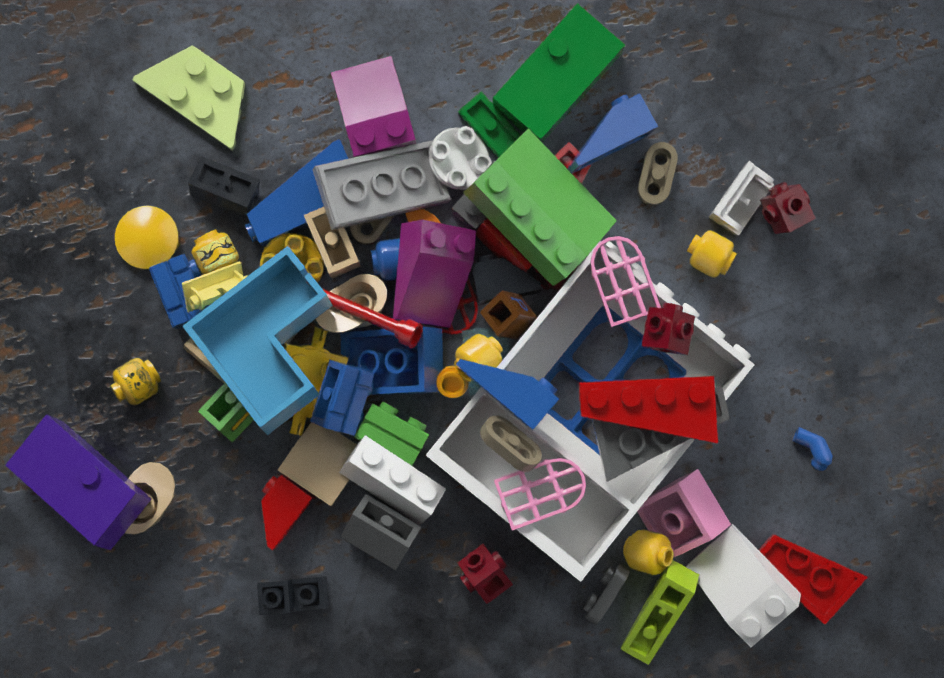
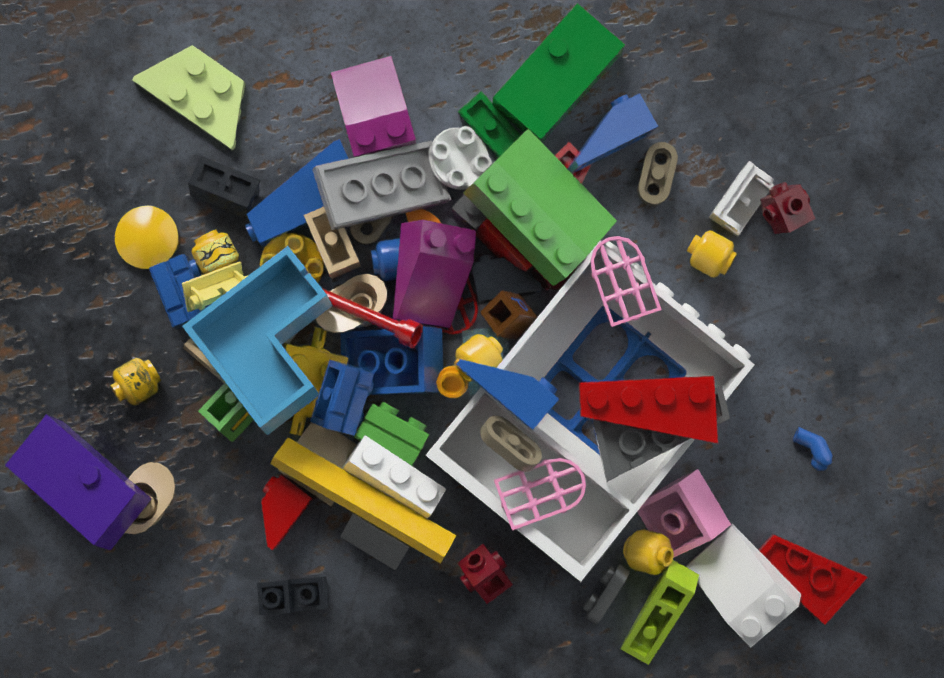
dark red brick [641,303,695,355] -> none
none -> yellow tile [270,438,456,564]

